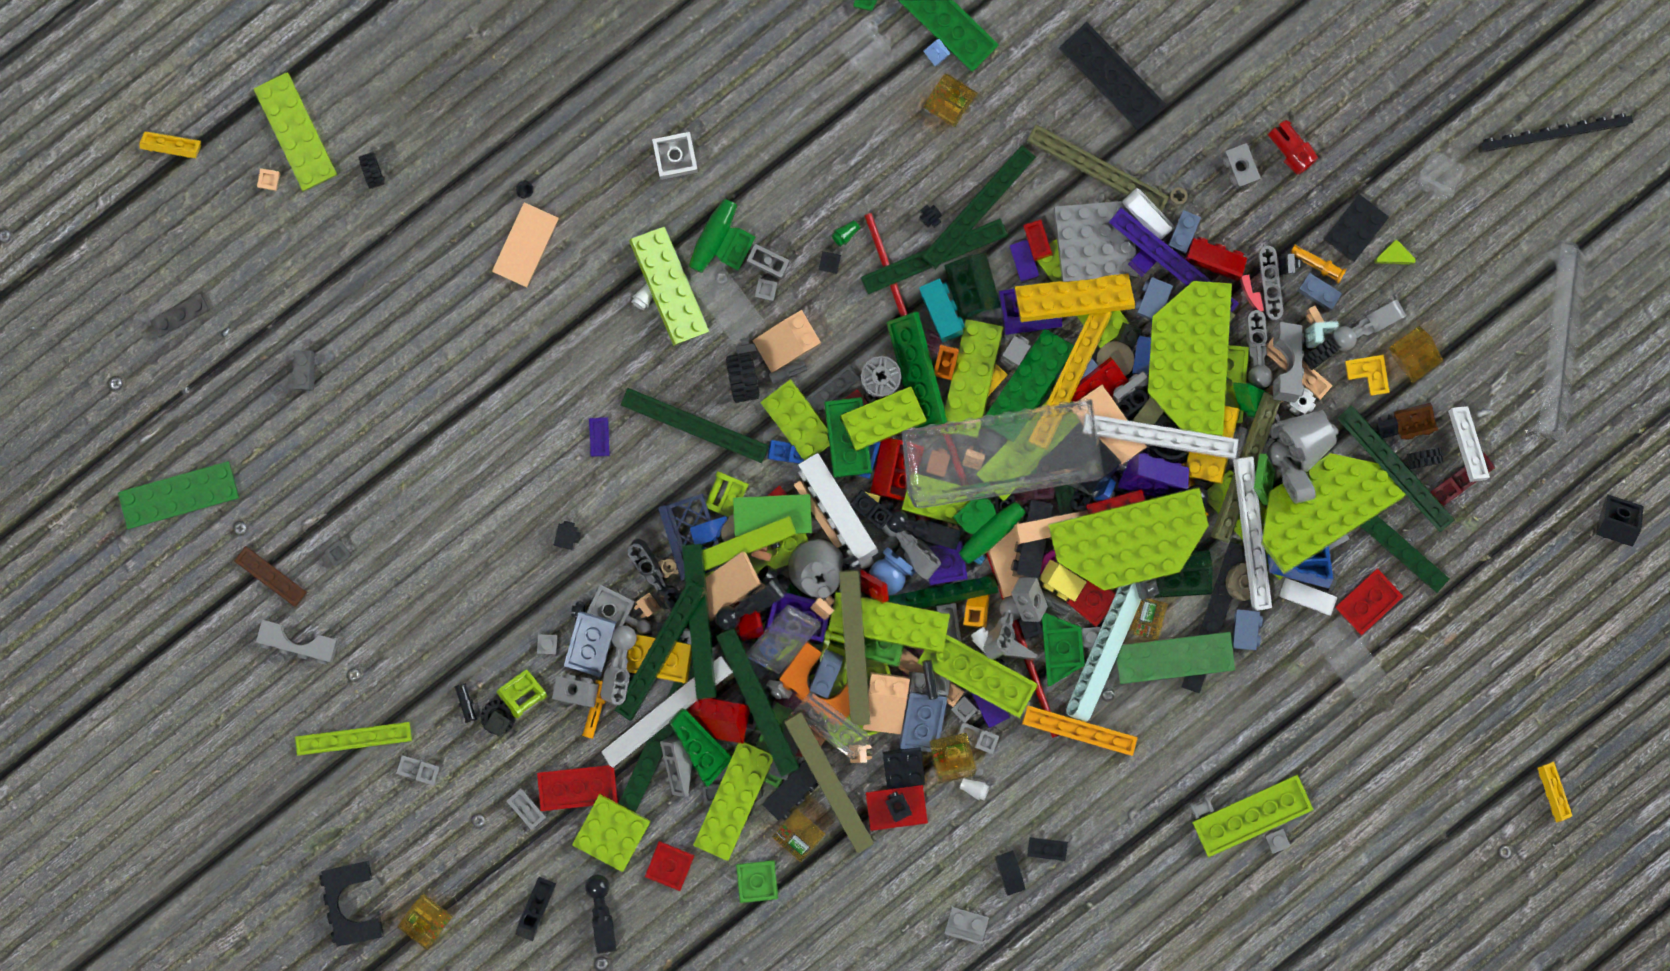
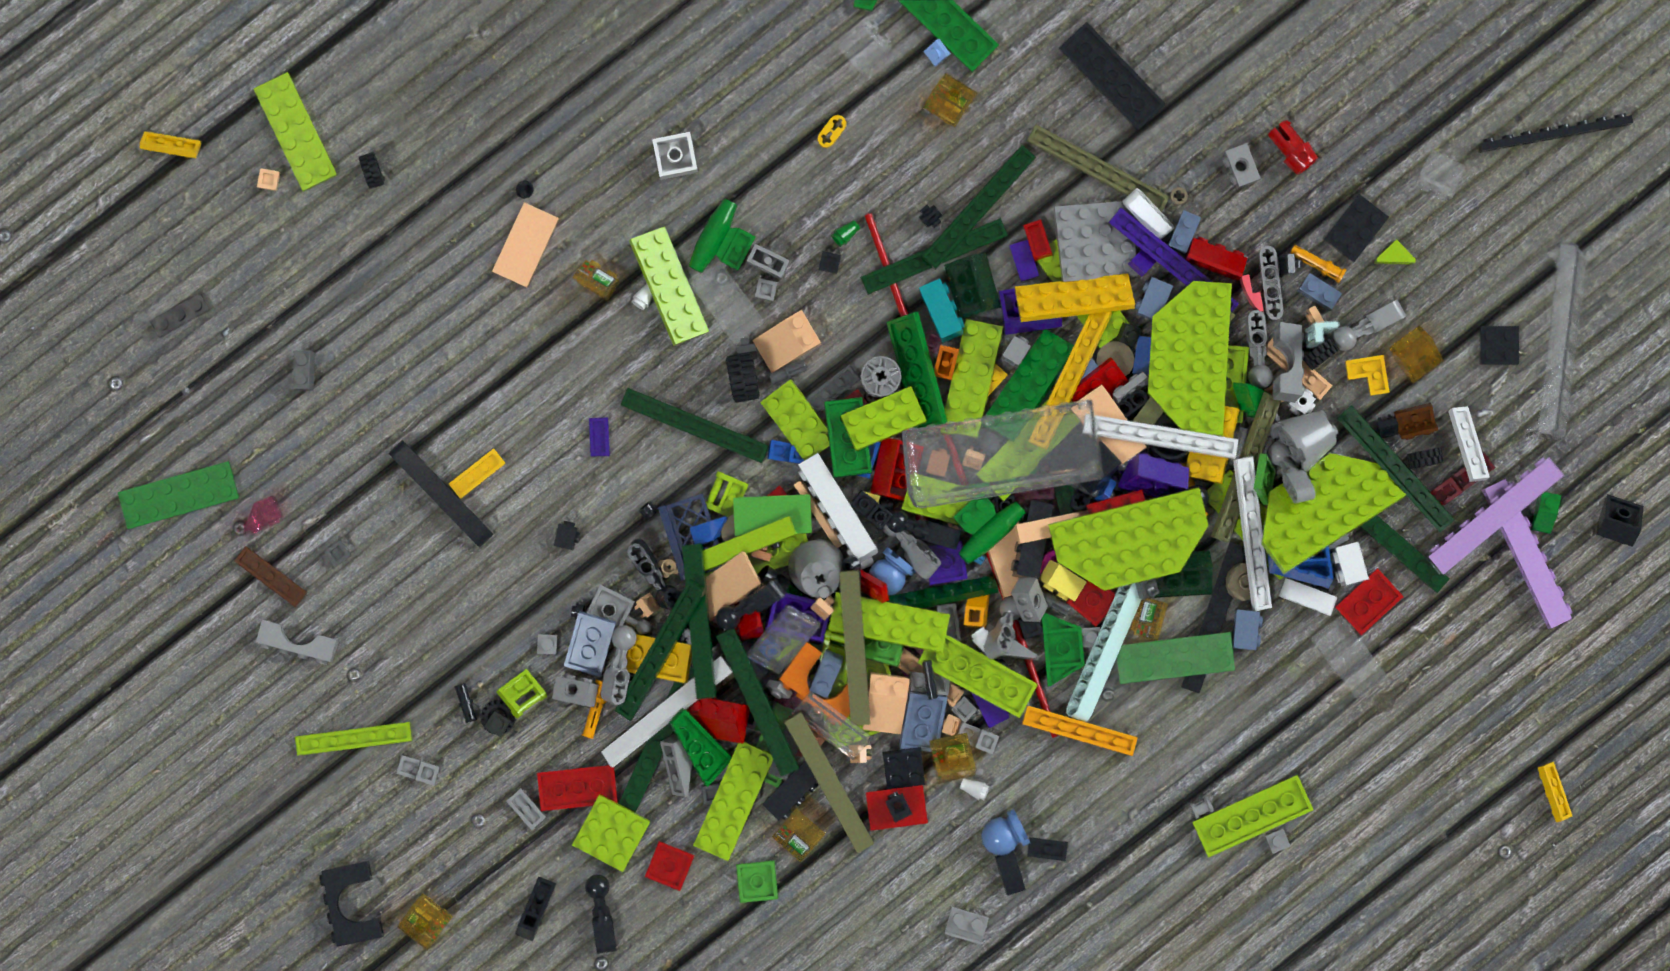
none -> clear pink slope [244,496,284,534]
none -> black beam [388,440,494,548]
none -> yellow plate [449,448,506,499]
none -> clear yellow slope [572,260,620,301]
none -> black plate [639,501,657,518]
none -> yellow beam [818,115,846,148]
none -> light nougat plate [942,714,962,737]
none -> medium blue tile [981,809,1030,855]
none -> white brick [1330,542,1369,586]
none -> lavender brick [1429,457,1564,574]
none -> black plate [1479,326,1519,365]
none -> lavender brick [1482,479,1572,629]
none -> green slope [1531,492,1561,534]

